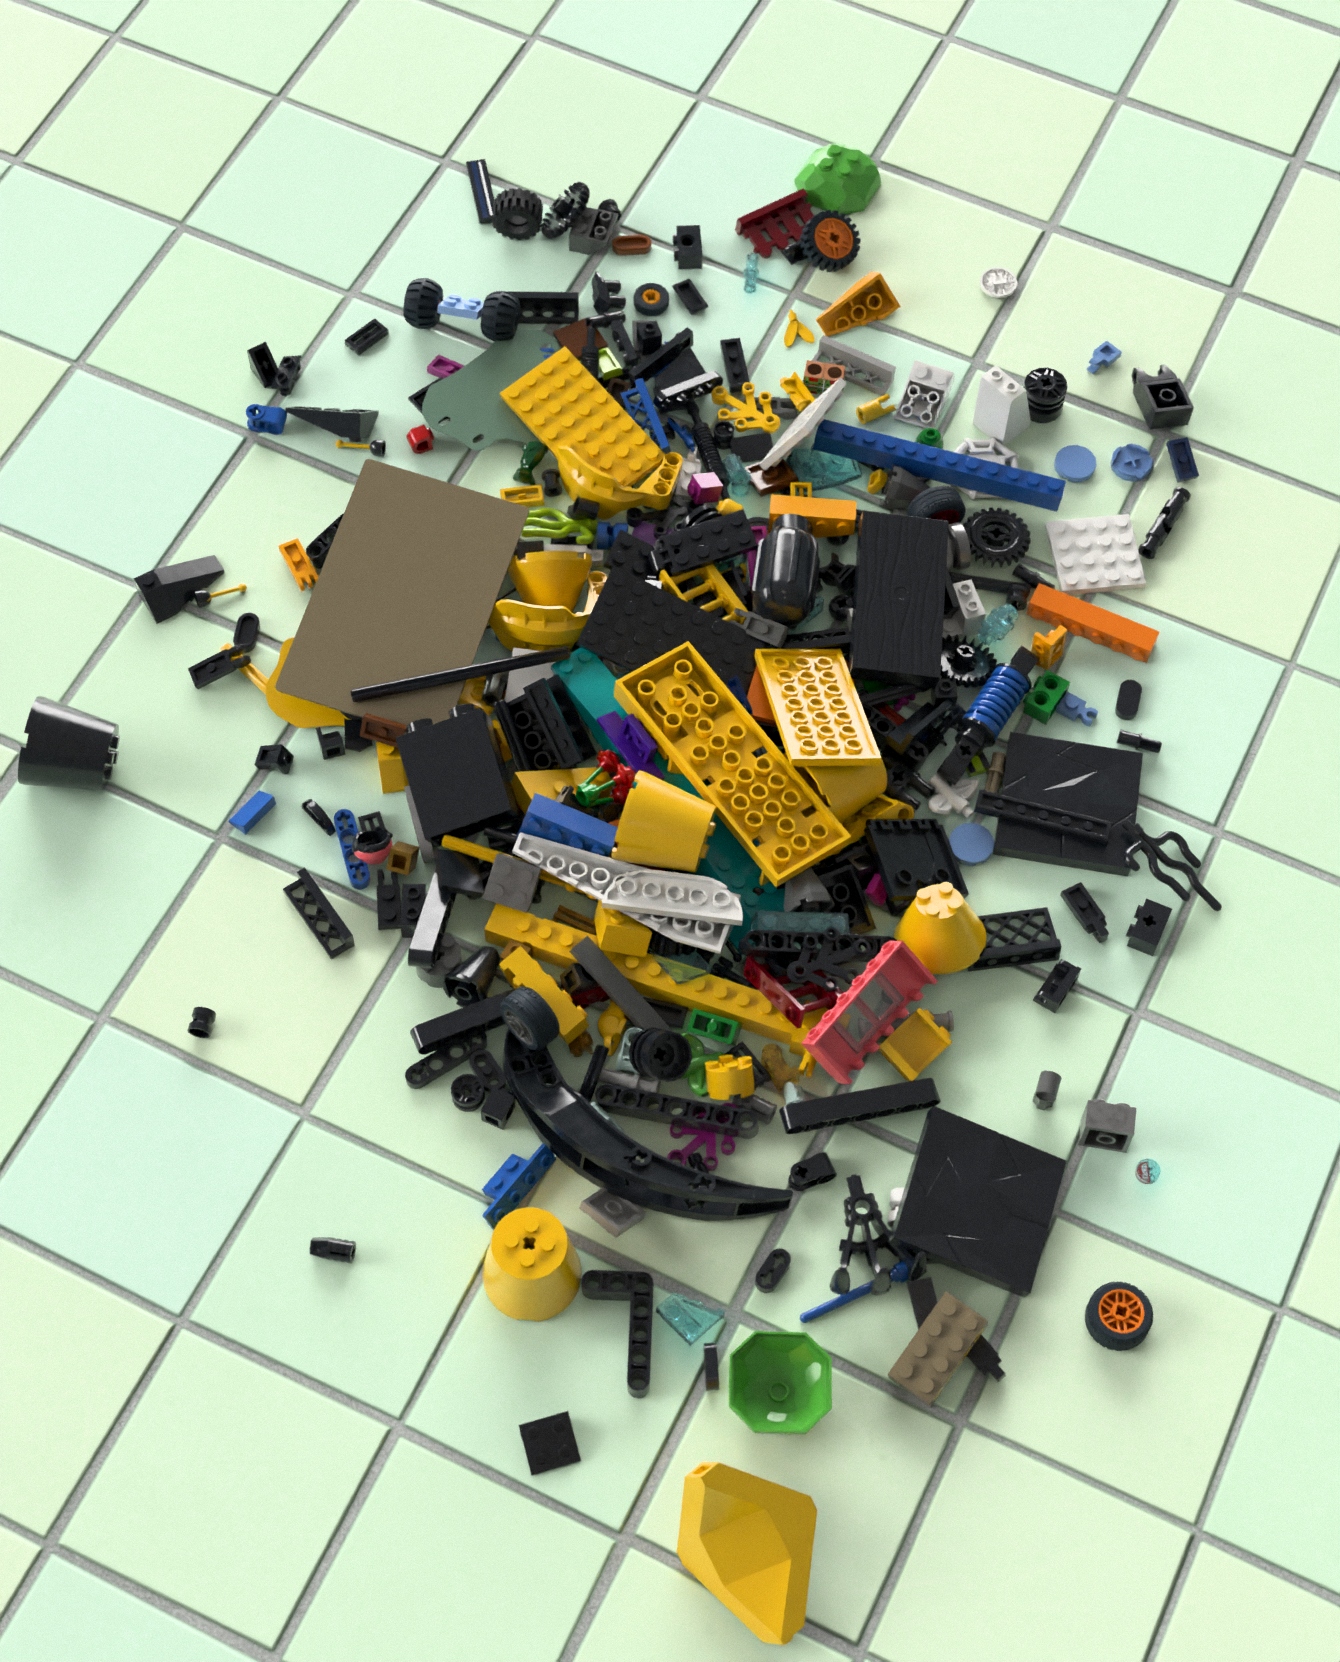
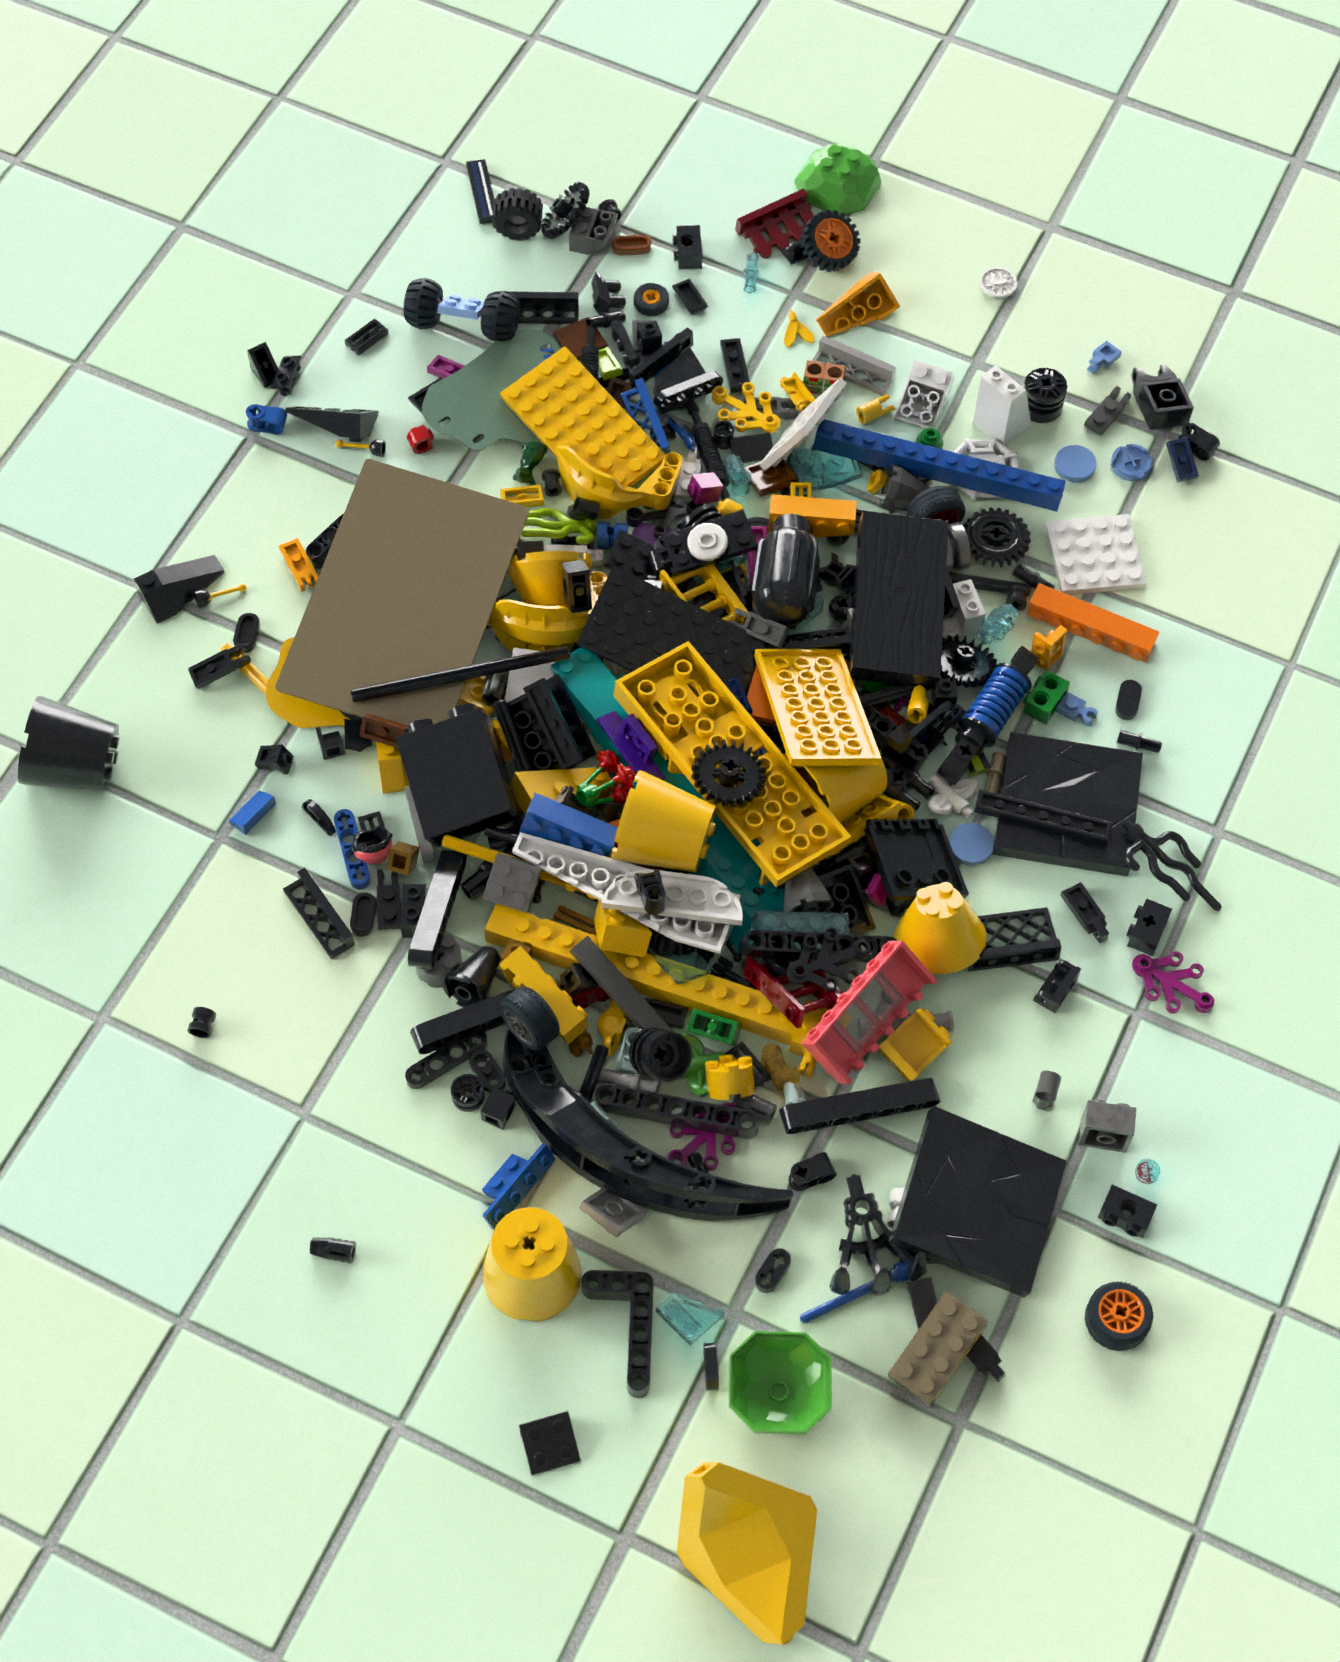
black tile [434,848,484,898] -> none
black piece [1138,487,1191,559] -> none
none -> black tile [350,892,377,937]
none -> black brick [561,559,592,613]
none -> black piece [635,869,665,915]
none -> white wheel [687,523,728,561]
none -> black gear [691,739,767,807]
none -> yellow hinge [907,685,929,724]
none -> dark grey hinge [1084,386,1132,436]
none -> black brick [1097,1184,1157,1238]
none -> magenta plant [1132,951,1214,1014]
none -> black piece [1178,423,1220,461]

